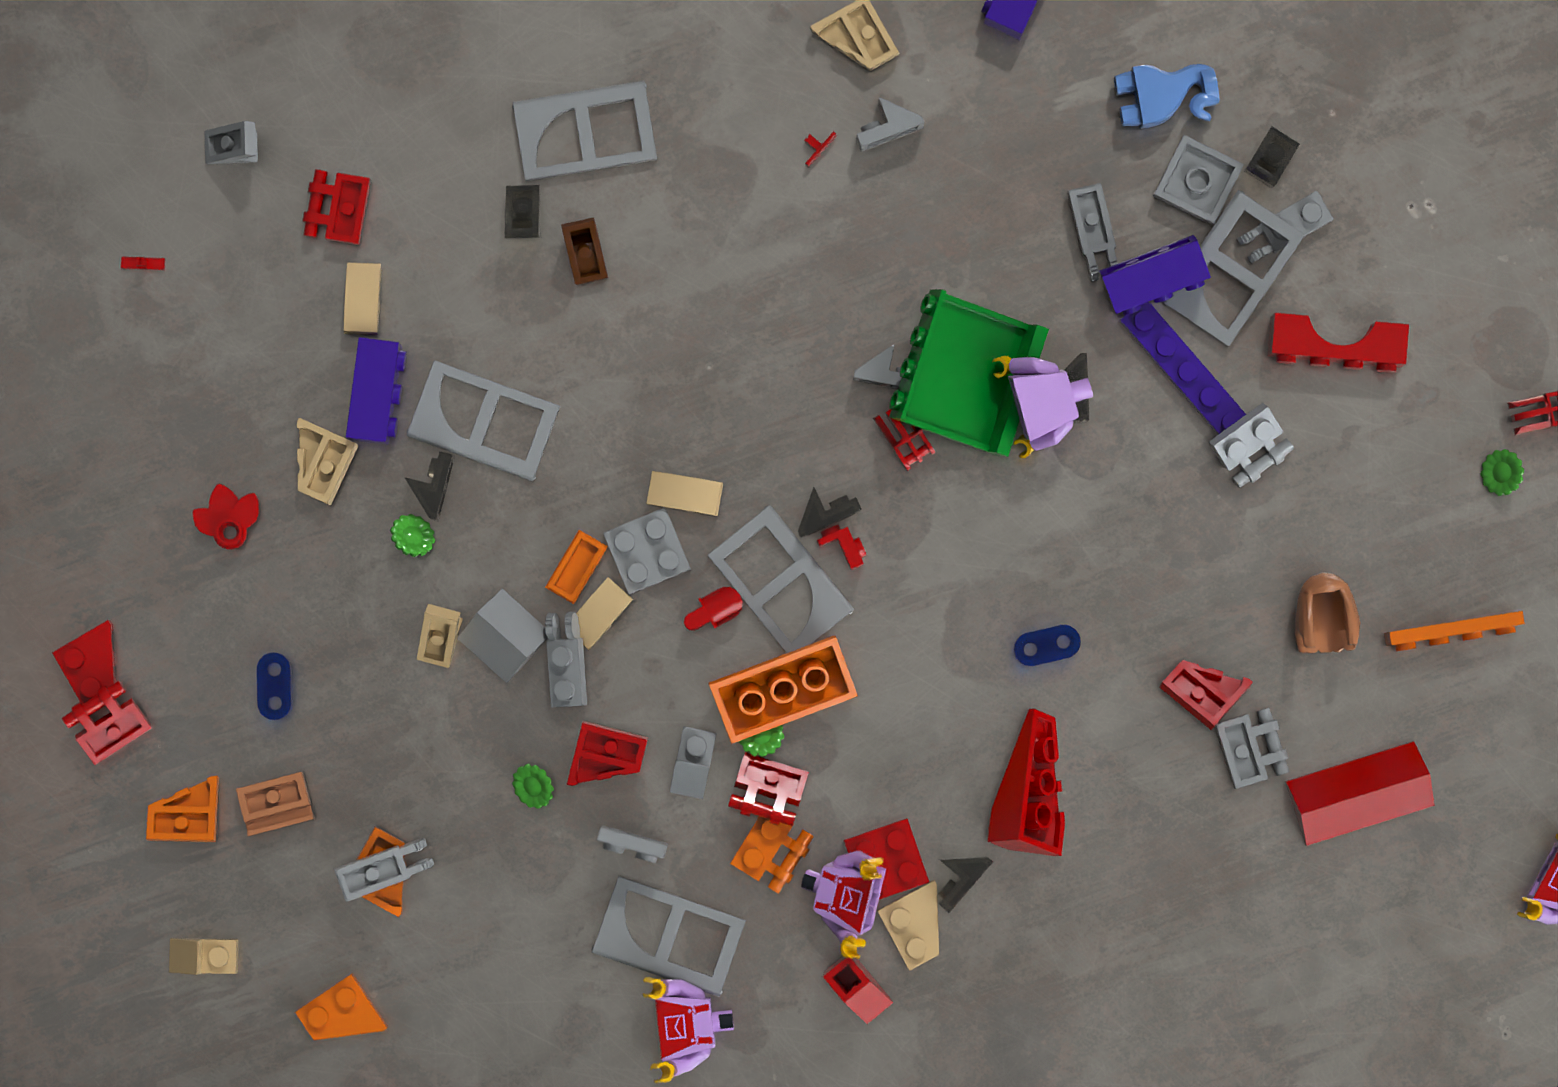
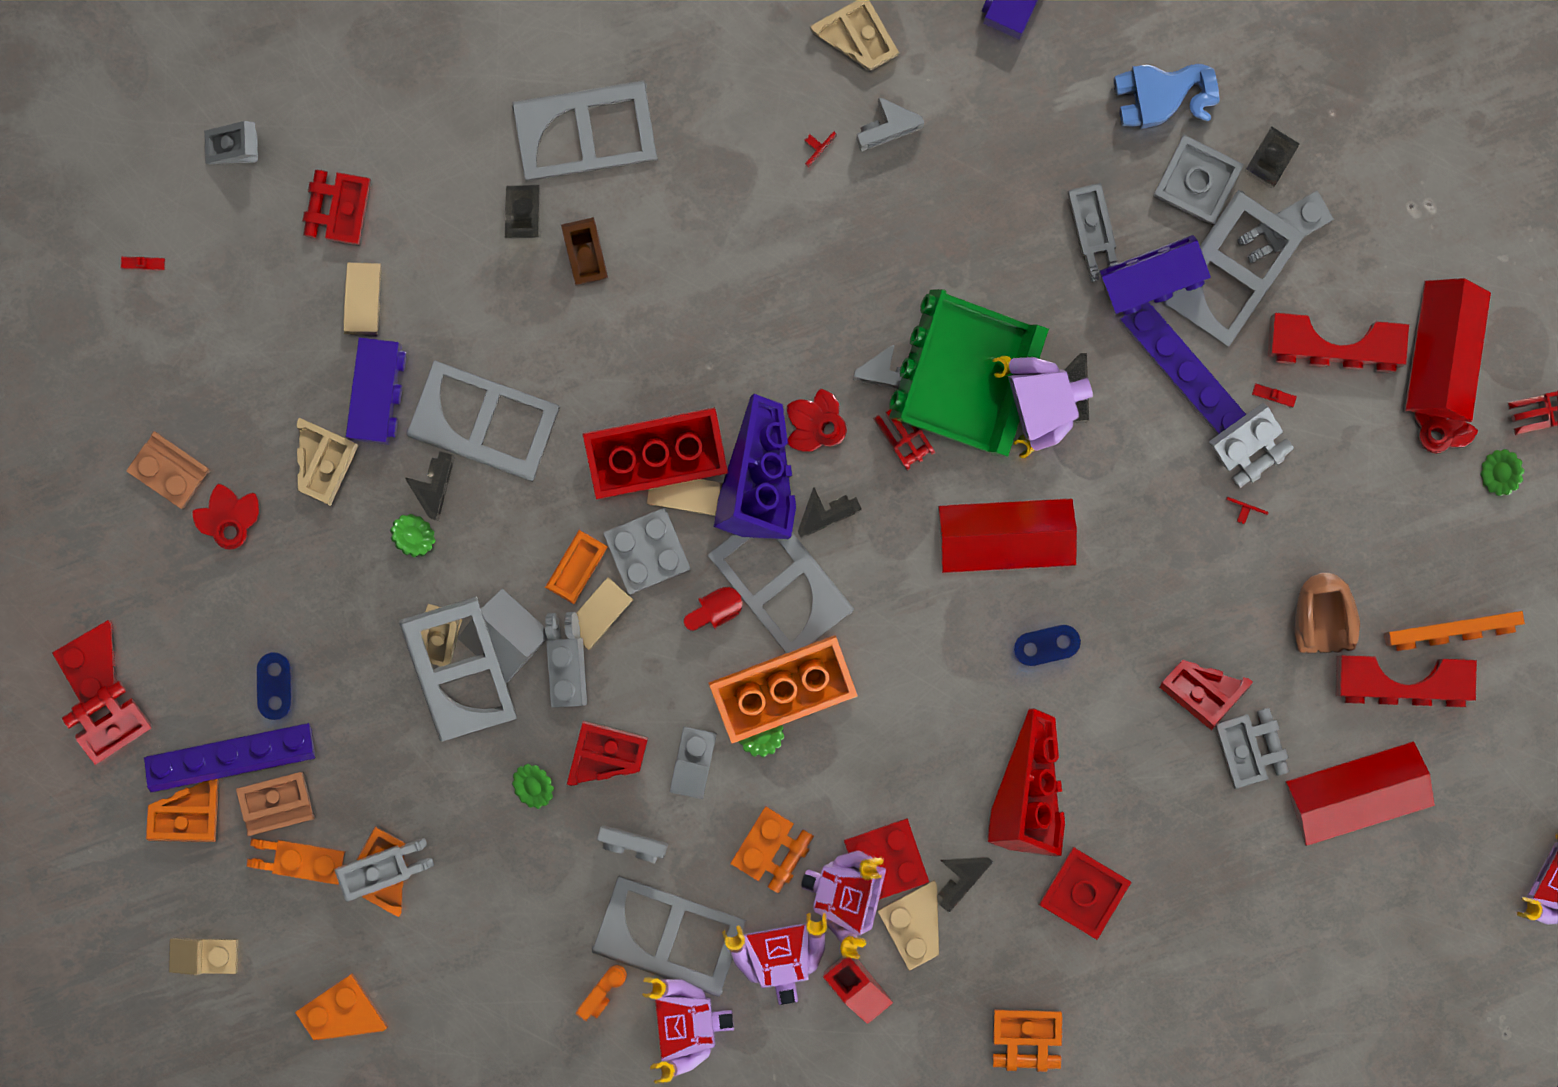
plate [728,752,809,826] -> none
red bracket [816,524,867,570] -> none
none -> nougat plate [126,431,210,510]
none -> dark purple plate [144,723,316,793]
none -> orange hinge [246,838,346,885]
none -> light grey window [399,597,517,741]
none -> orange plate [576,965,627,1021]
none -> red slope [583,407,728,499]
none -> dark purple wedge [714,394,796,539]
none -> torso [722,913,827,1005]
none -> red plate [787,389,847,452]
none -> red slope [938,499,1077,573]
none -> orange plate [993,1009,1062,1072]
none -> red plate [1038,847,1132,940]
none -> red piece [1226,496,1268,524]
none -> red piece [1252,383,1297,408]
none -> red arch [1336,655,1477,707]
none -> red slope [1405,278,1491,422]
none -> red plate [1414,412,1478,453]

